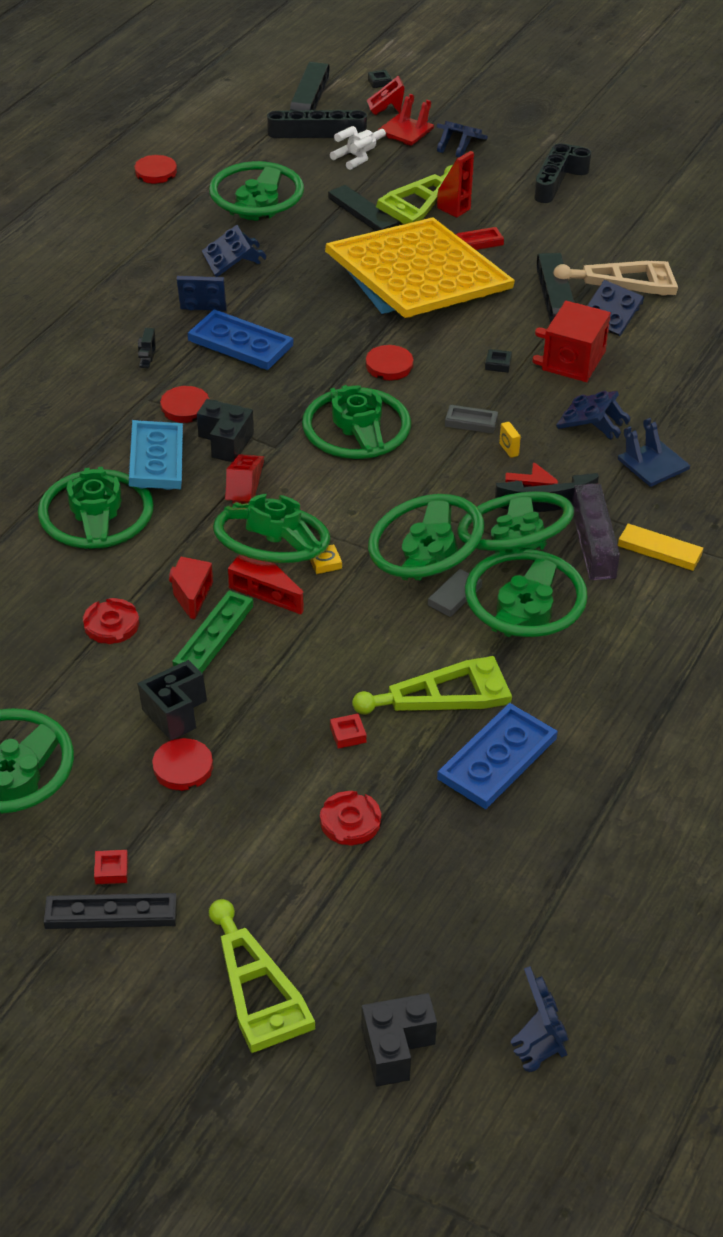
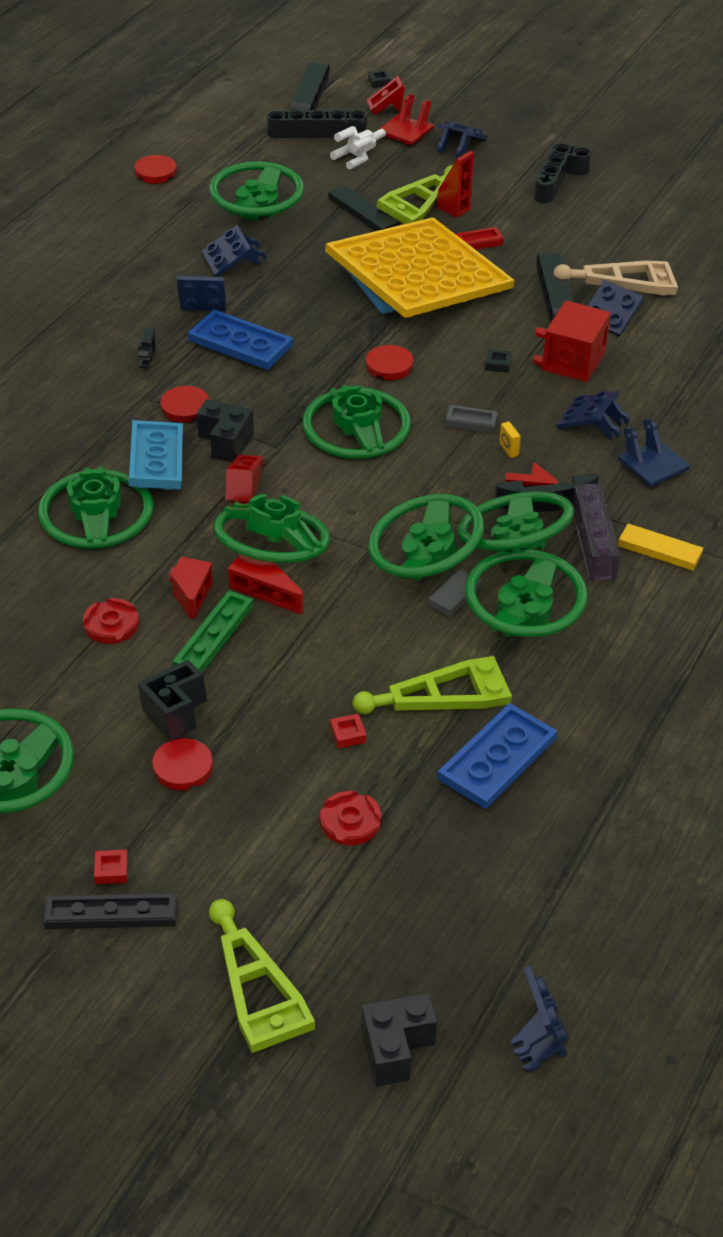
yellow tile [310,545,342,574] -> none

